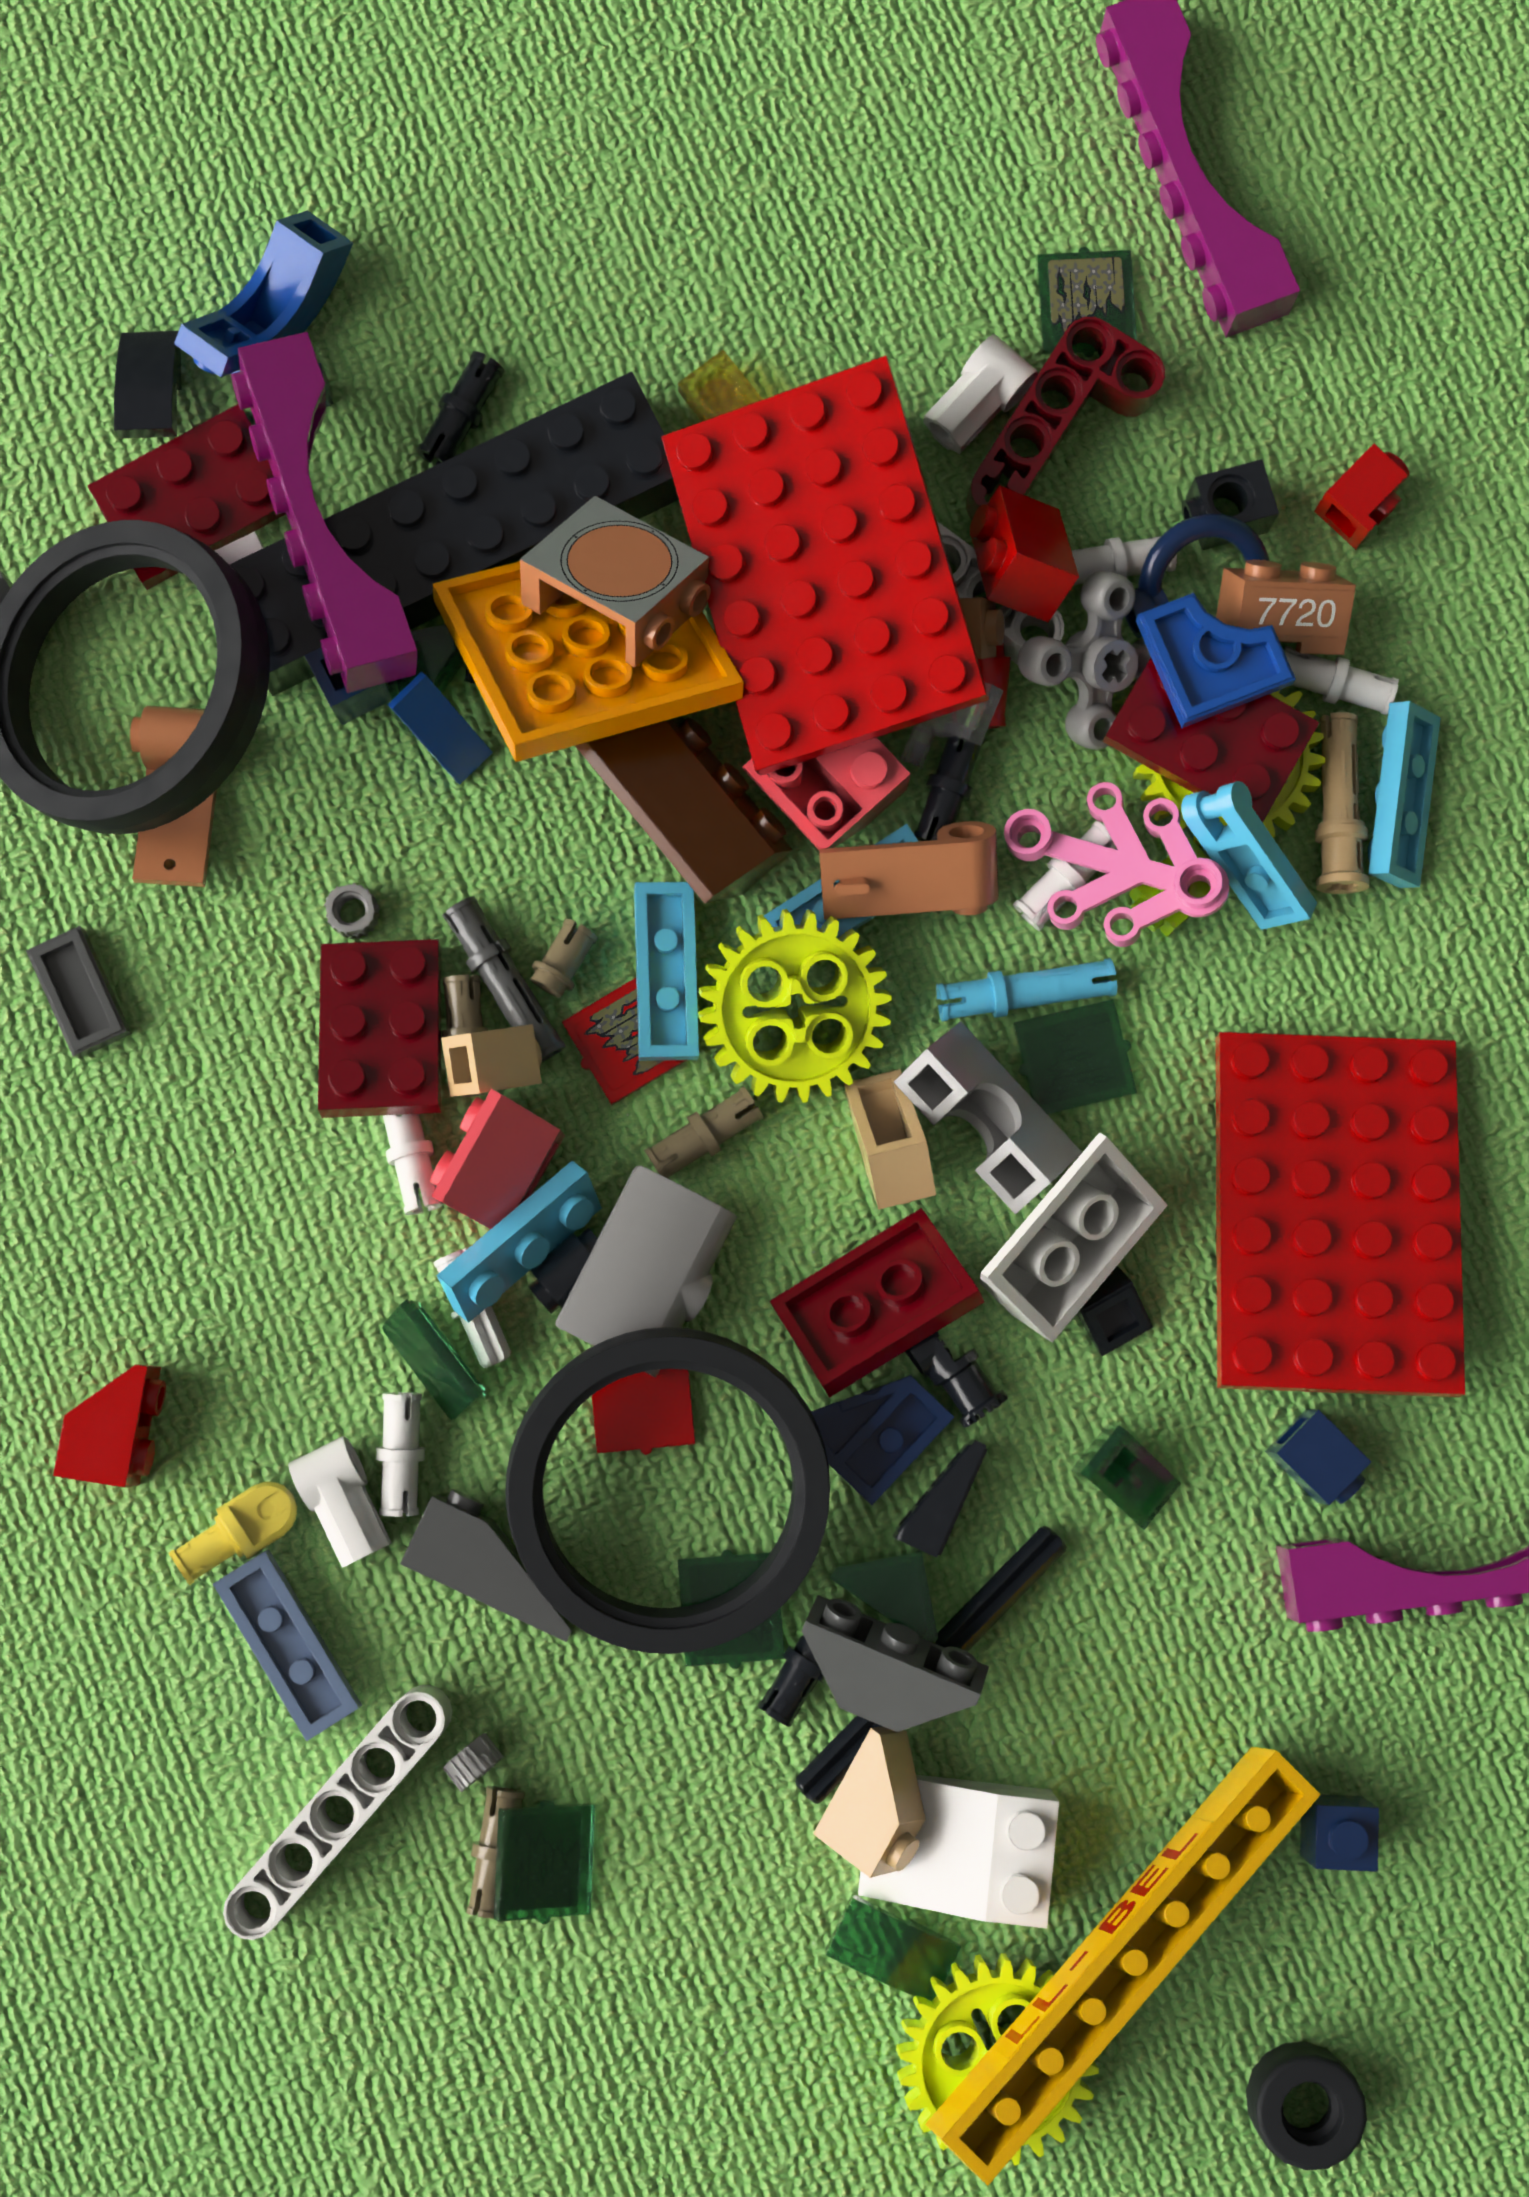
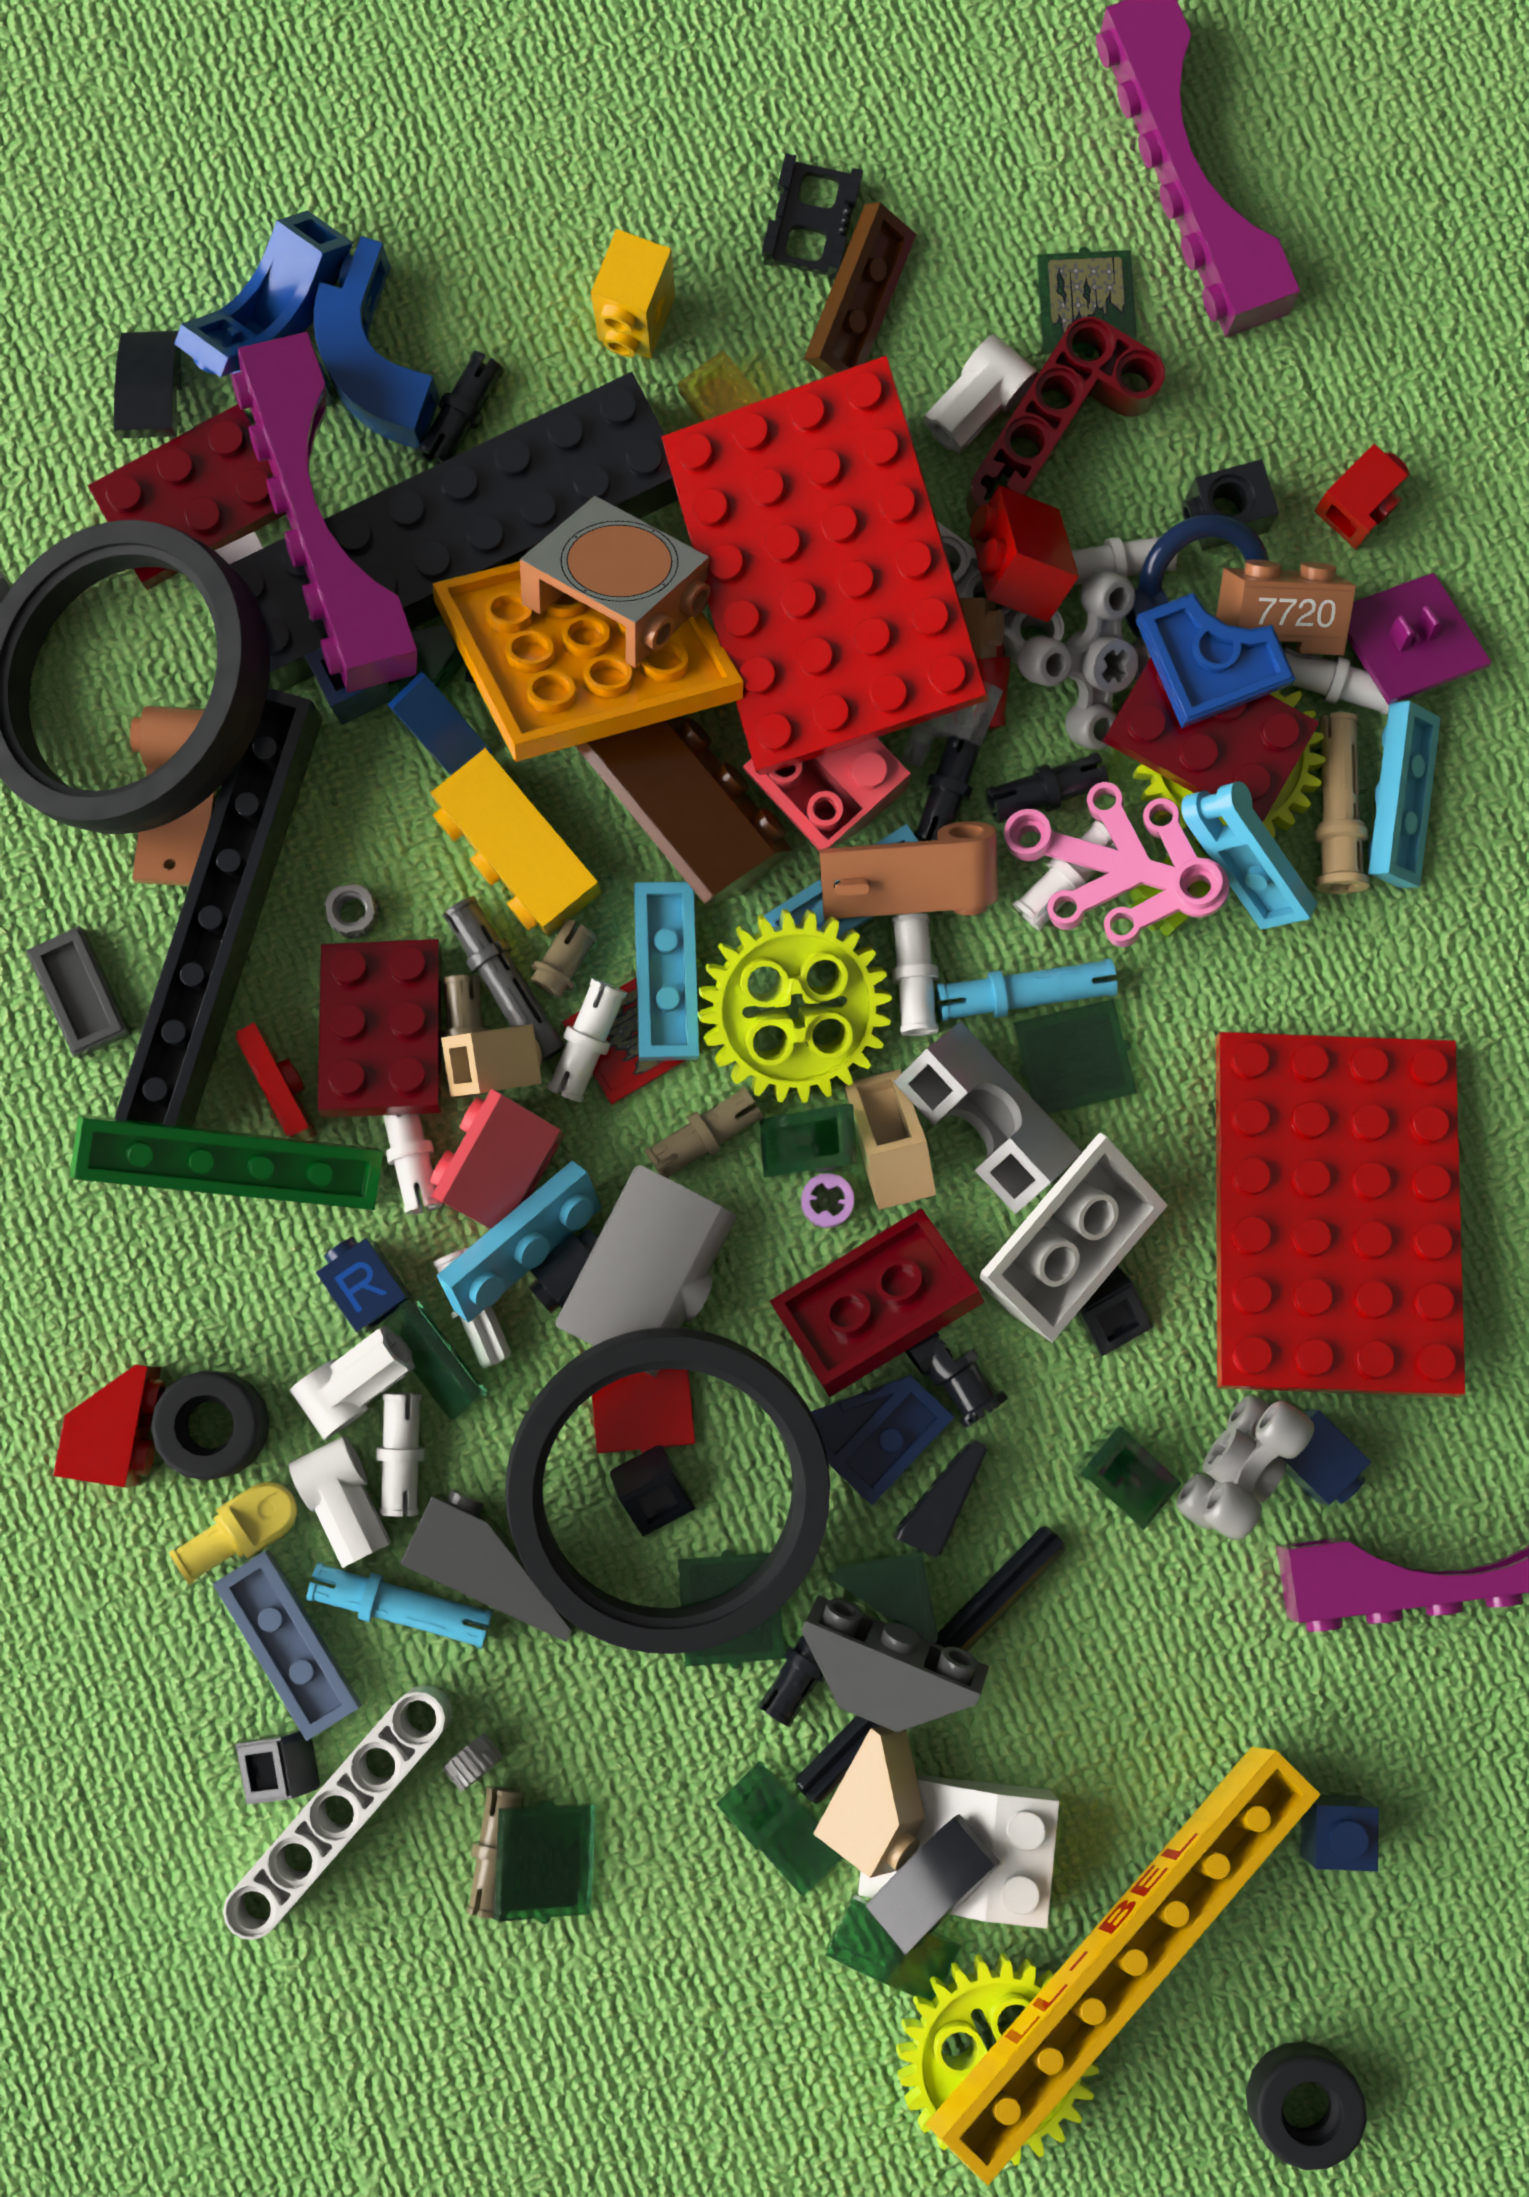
none -> green plate [70,1114,383,1210]
none -> black brick [114,688,323,1127]
none -> black tyre [151,1370,270,1481]
none -> red plate [235,1022,317,1140]
none -> black slope [236,1730,320,1805]
none -> white piece [290,1326,416,1440]
none -> medium azure pin [306,1562,493,1649]
none -> blue arch [314,236,440,449]
none -> dark blue brick [316,1237,414,1333]
none -> yellow brick [430,748,602,937]
none -> white pin [547,978,627,1102]
none -> yellow brick [591,228,675,359]
none -> black slope [610,1445,696,1537]
none -> clear green slope [716,1761,845,1897]
none -> clear green slope [759,1104,858,1178]
none -> black piece [762,153,863,280]
none -> lavender bush [801,1173,854,1228]
none -> reddish brown plate [804,202,917,377]
none -> slope [865,1814,1001,1955]
none -> white pin [891,913,939,1036]
none -> black pin [986,752,1109,824]
none -> light grey gear [1176,1395,1315,1540]
none -> magenta piece [1347,573,1492,705]

